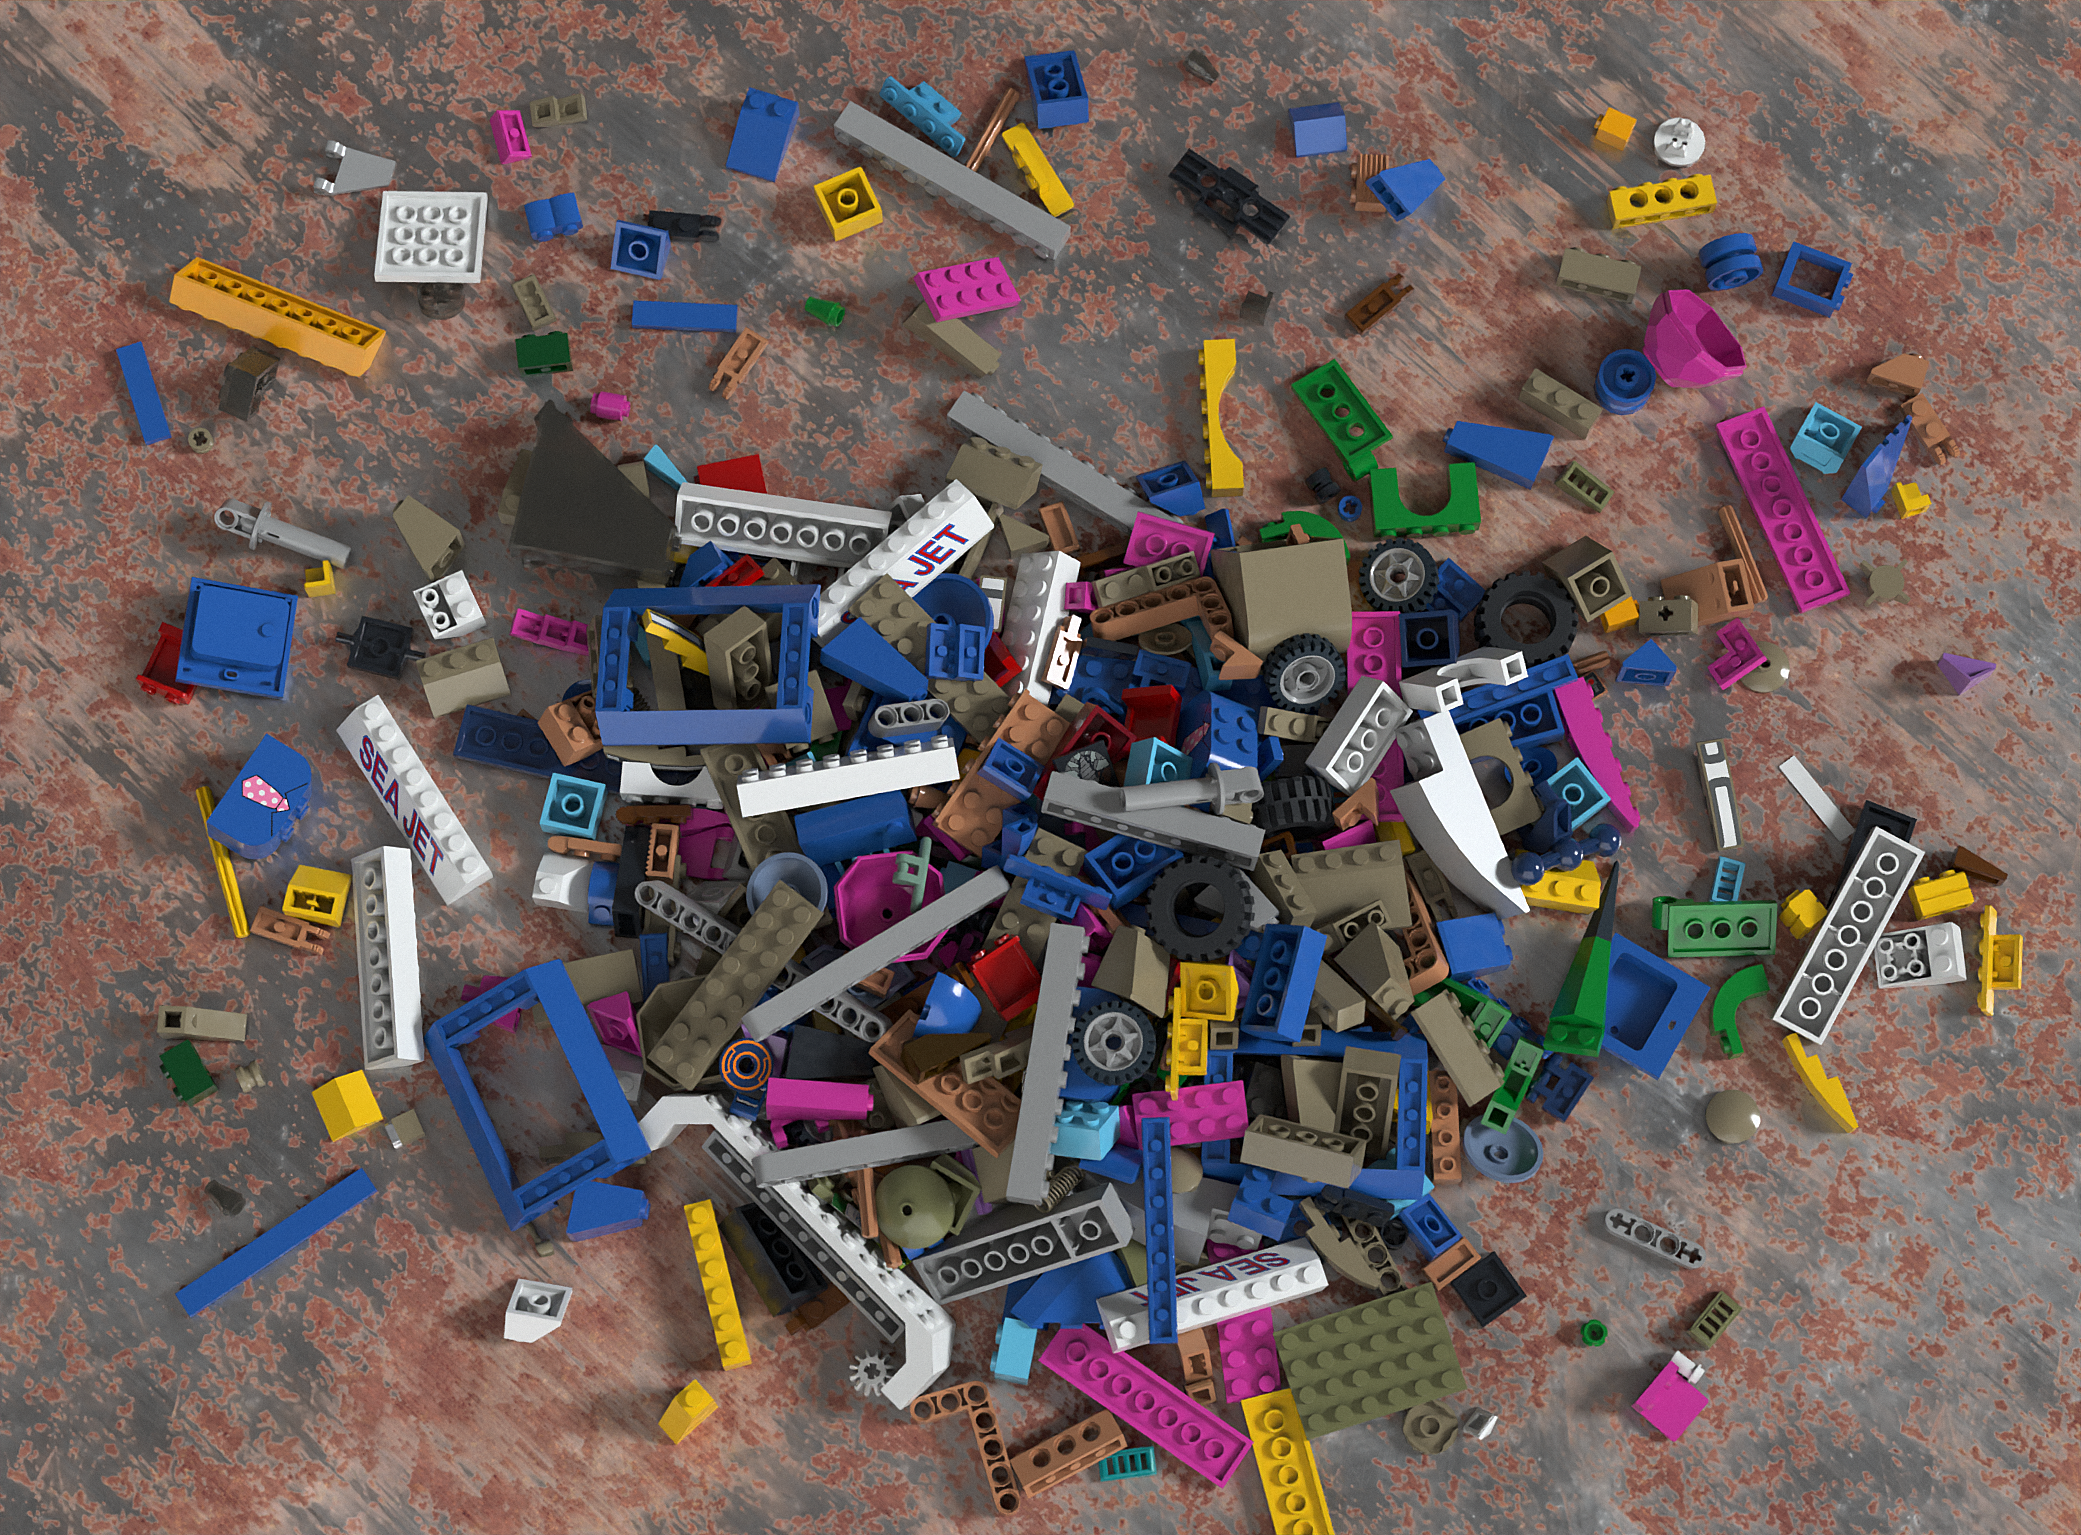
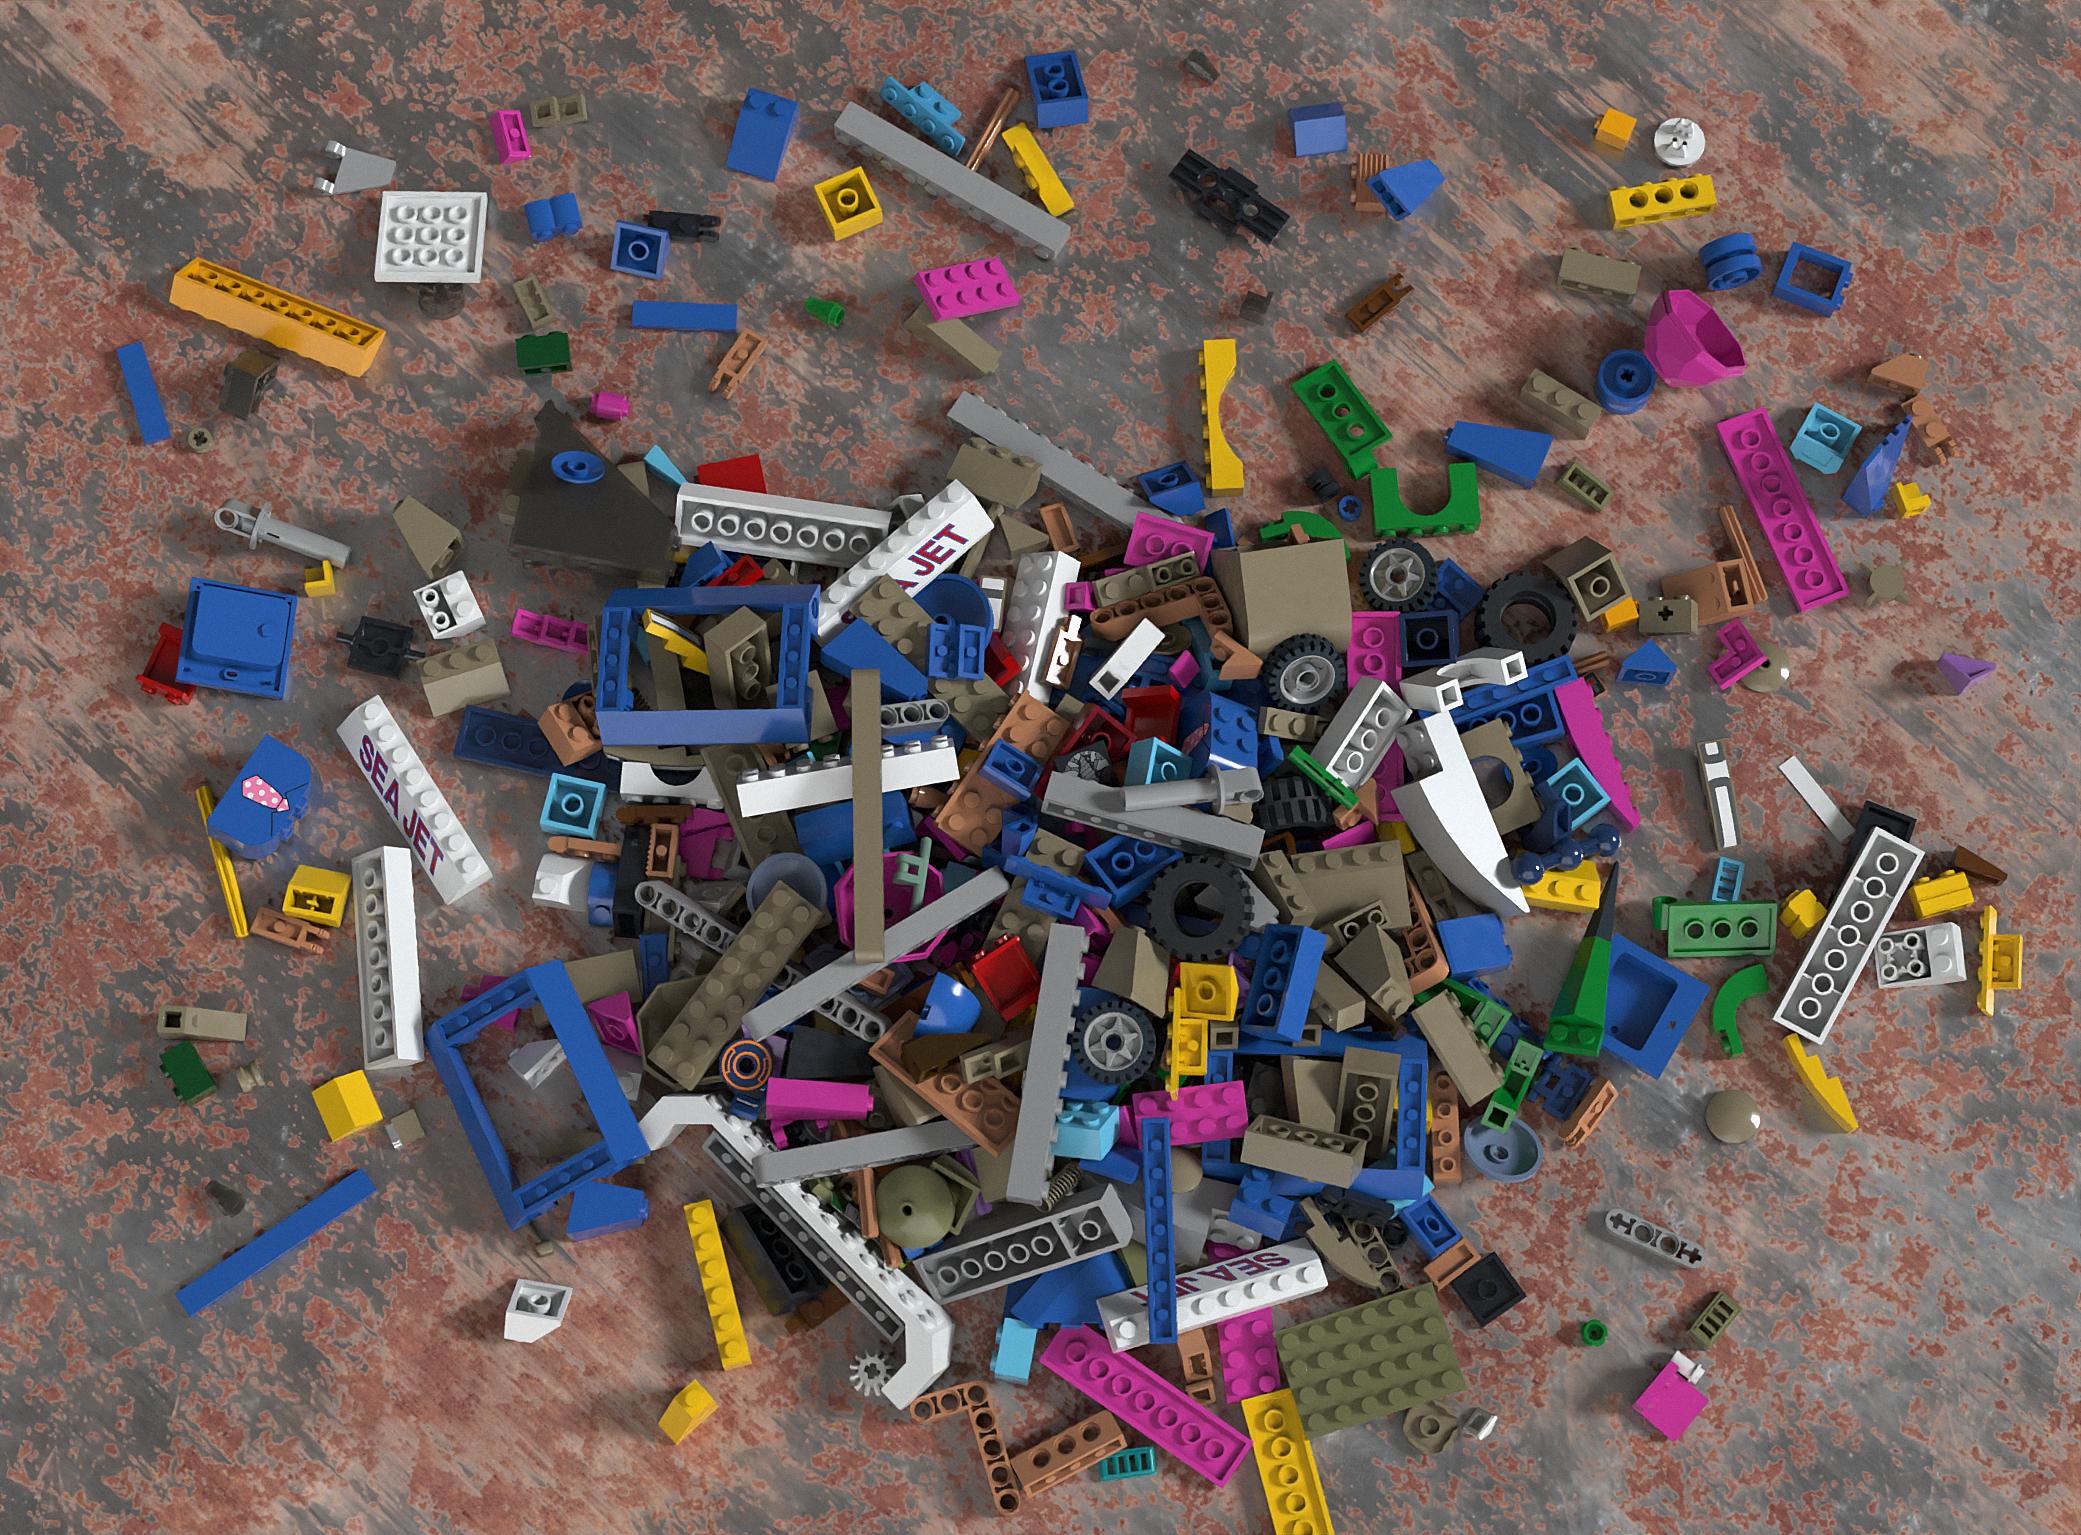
none -> white slope [508,1039,567,1090]
none -> blue dish [551,451,605,483]
none -> dark tan beam [851,668,885,964]
none -> white slope [1089,618,1165,700]
none -> dark pink slope [1169,650,1200,688]
none -> green pin [1287,745,1360,811]
none -> nougat hinge [1558,1076,1619,1150]

